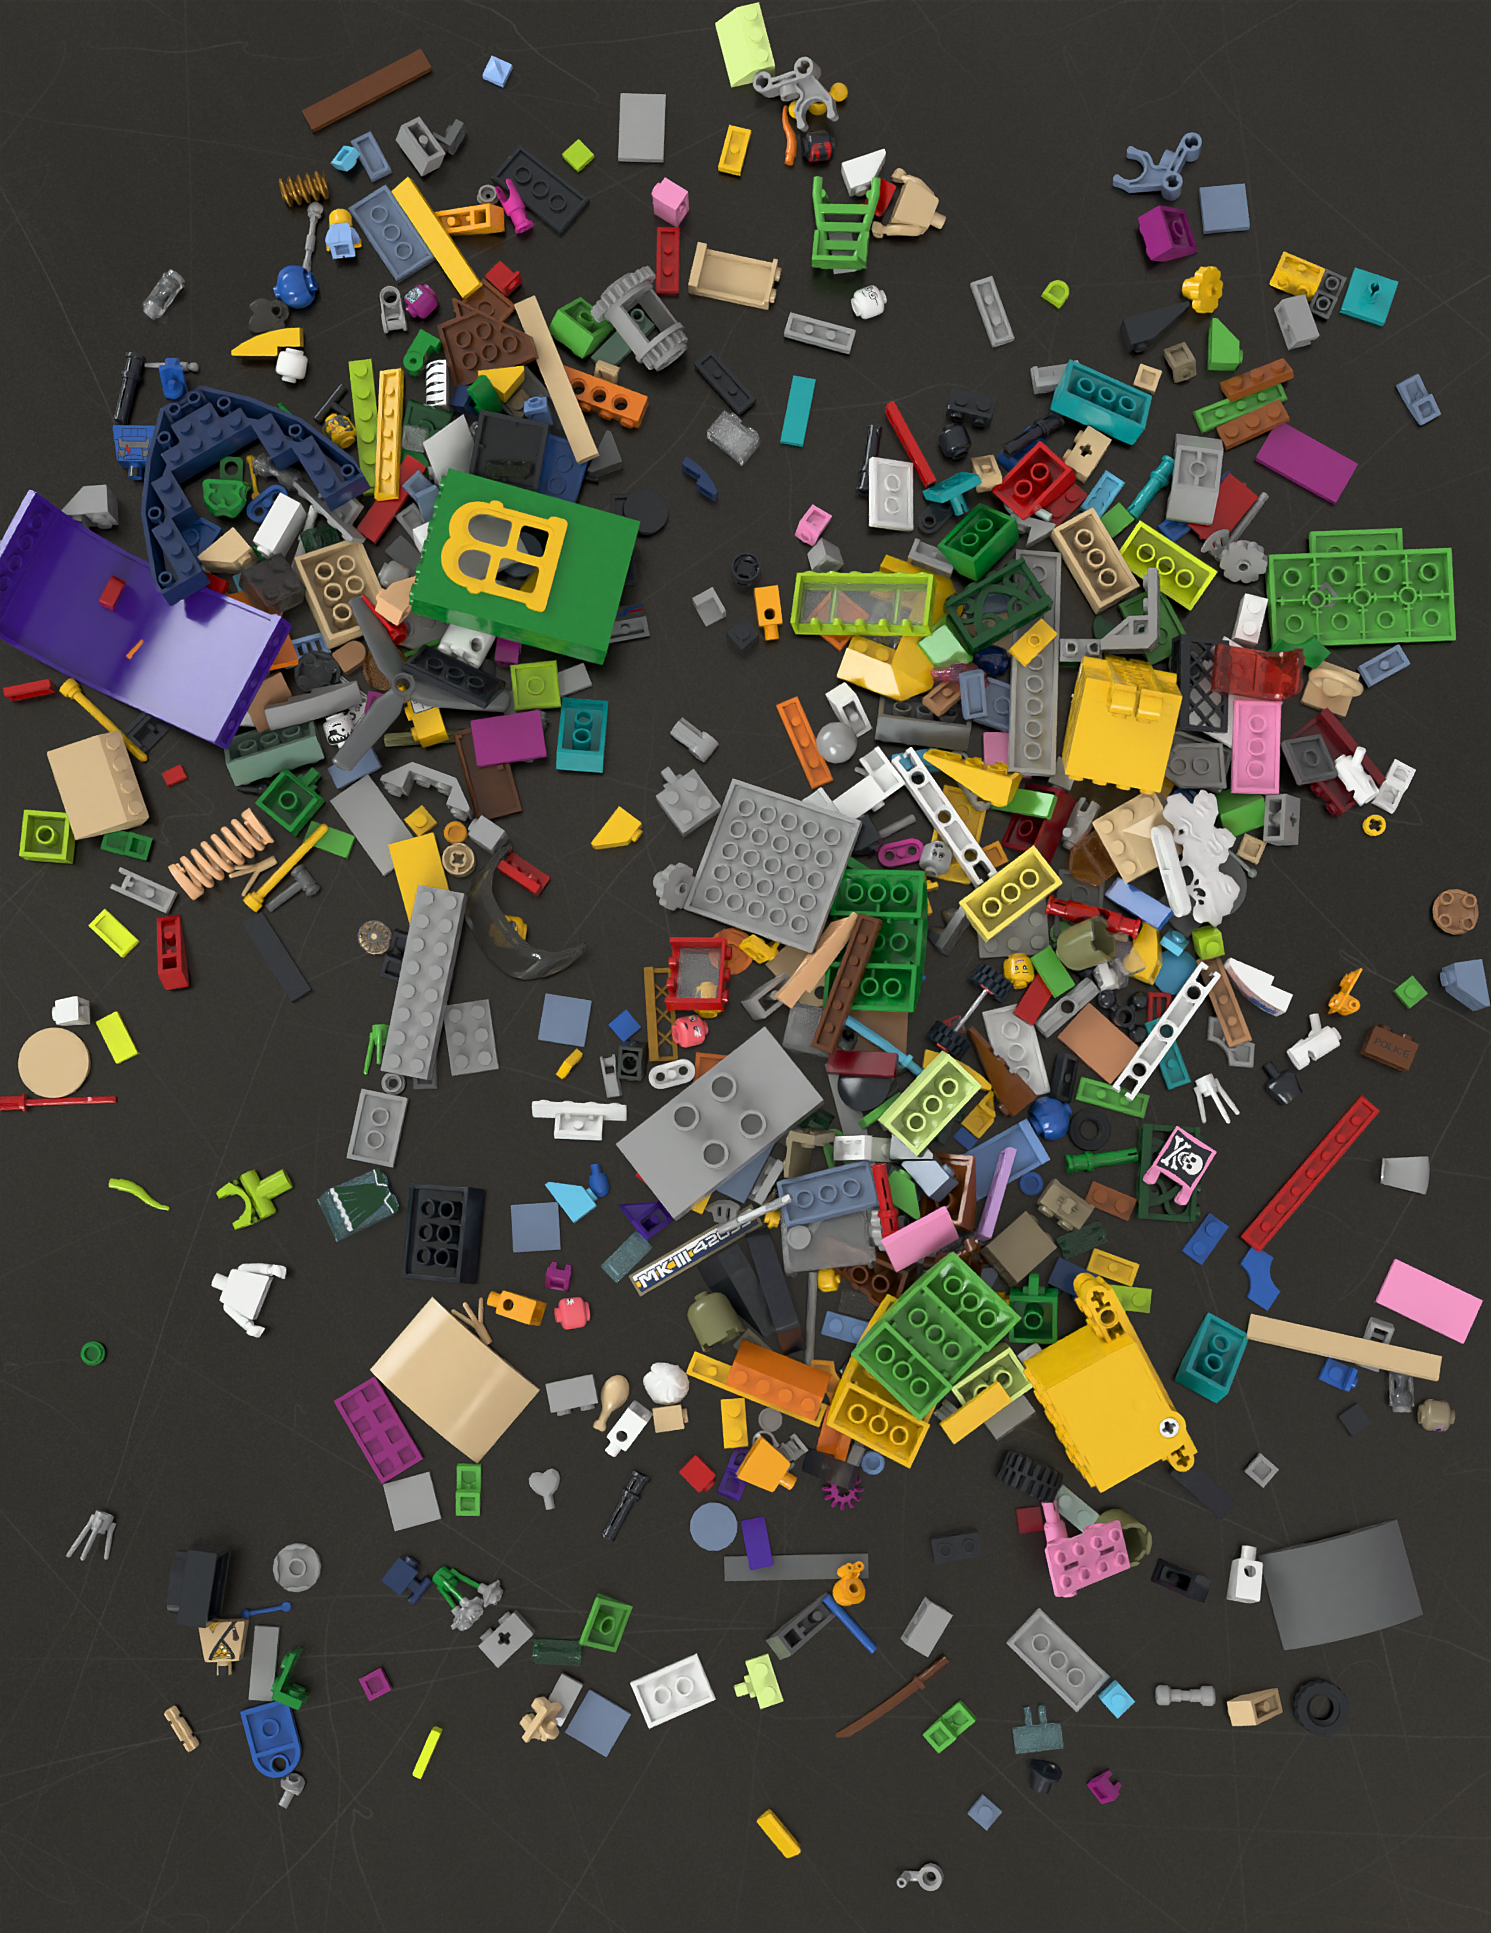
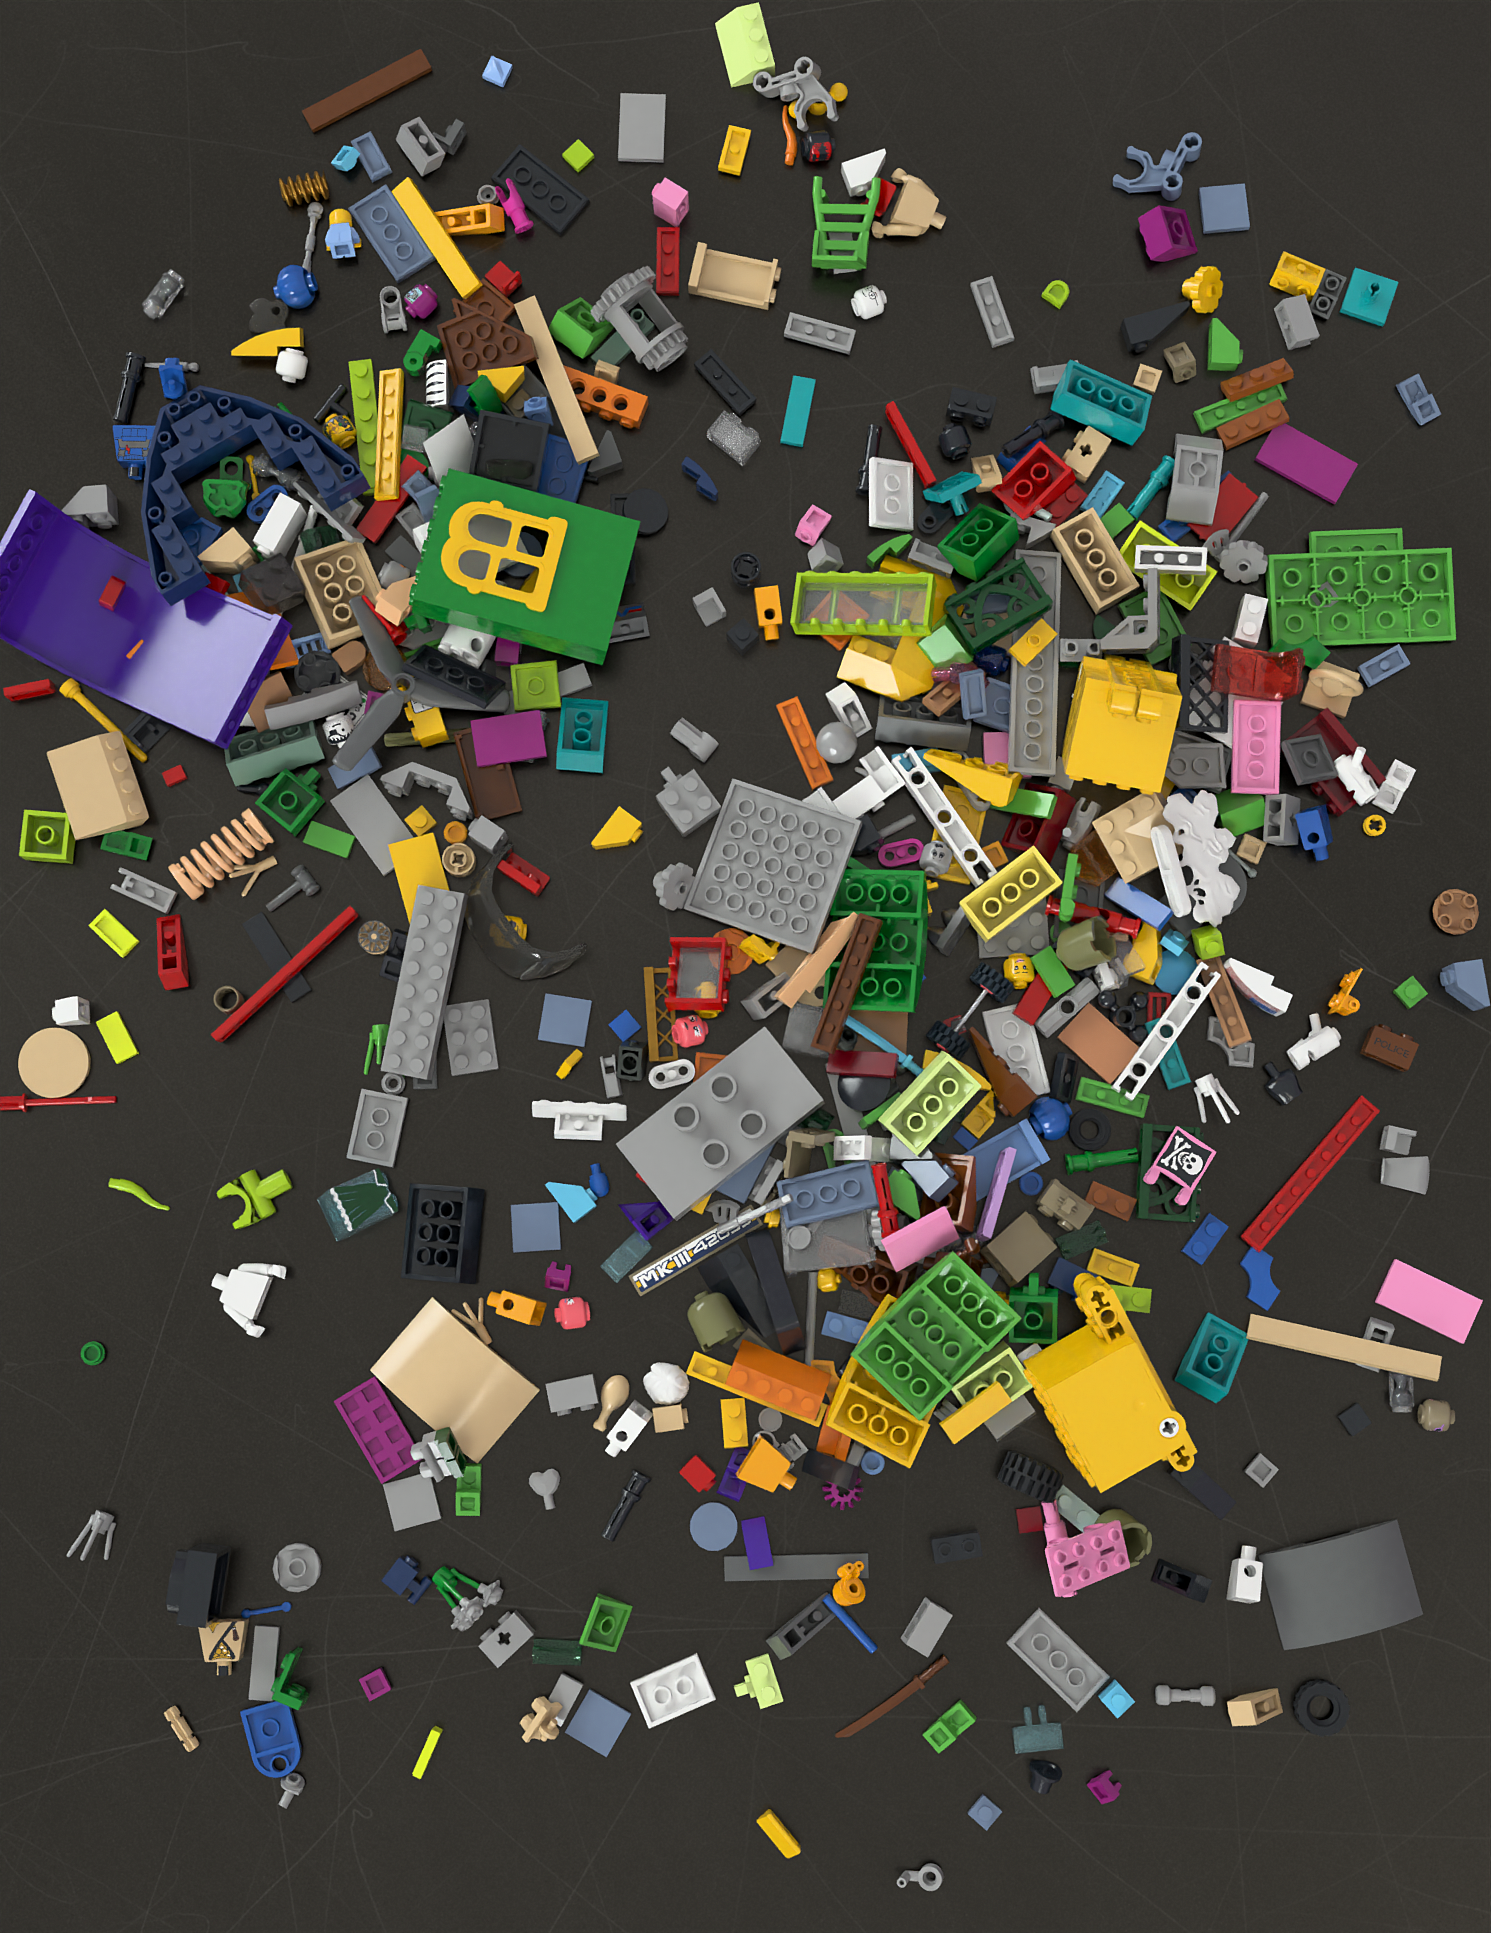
yellow piece [243,824,328,912] -> none
blue bracket [1318,1357,1359,1392] -> none
none -> red tile [211,906,359,1043]
none -> dark tan piece [214,986,244,1015]
none -> green tile [404,614,433,634]
none -> hips [410,1427,467,1482]
none -> bright green slope [866,534,912,569]
none -> bright green hinge [1059,853,1081,923]
none -> white brick [1135,545,1207,575]
none -> blue torso [1295,804,1333,861]
none -> light grey panel [1379,1125,1417,1155]

